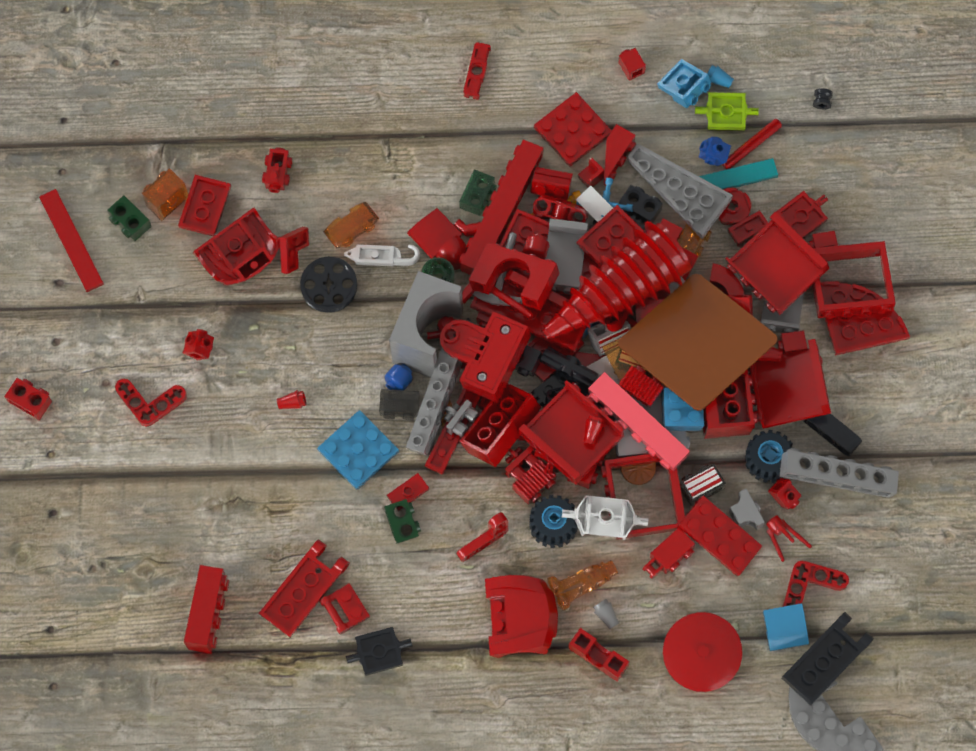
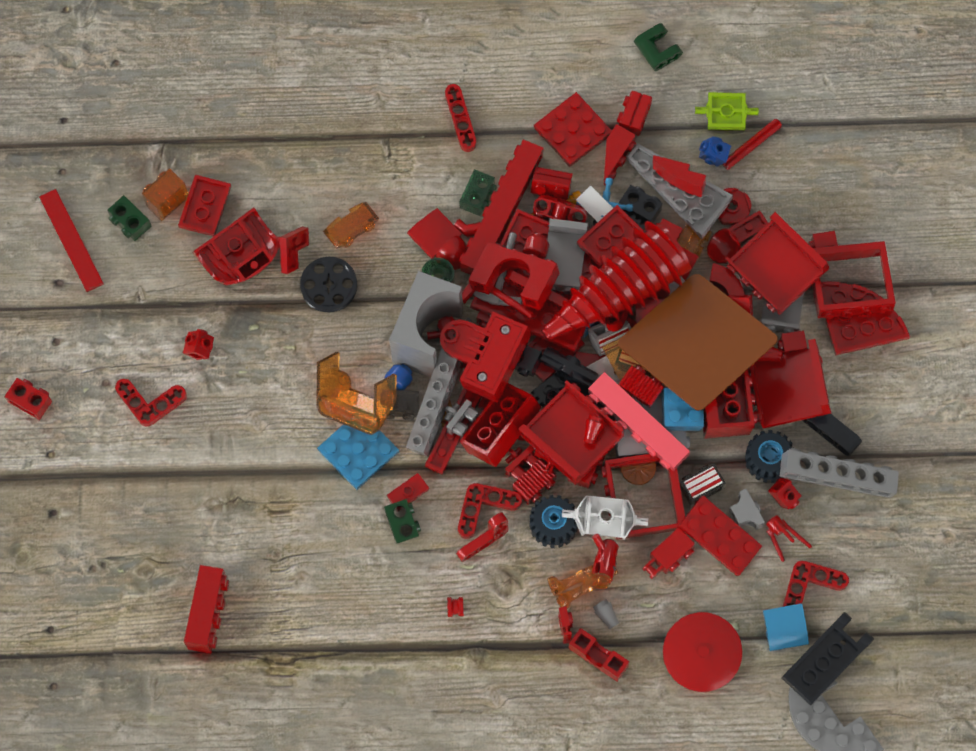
red hinge [259,539,350,638] -> none
red brick [262,147,292,193] -> none
red cone [277,390,306,410] -> none
red plate [319,583,370,634] -> none
white plate [344,244,420,266] -> none
black plate [346,627,413,676] -> none
red piece [463,42,491,100] -> none
red piece [485,575,558,658] -> none
red panel [578,158,604,187] -> none
red brick [619,47,646,81] -> none
dark azure plate [657,59,711,108] -> none
teal tile [699,158,778,190] -> none
dark azure cone [707,65,734,89] -> none
red plate [776,191,828,239] -> none
black wheel [813,88,833,110] -> none
none -> clear orange windscreen [316,352,397,435]
none -> red beam [445,84,476,152]
none -> red wheel [447,597,464,617]
none -> red beam [458,483,522,539]
none -> red plate [558,606,573,644]
none -> red piece [592,534,619,589]
none -> red brick [617,91,652,136]
none -> dark green connector [634,23,683,71]
none -> red slope [653,155,706,197]
none -> red helmet [707,228,741,263]

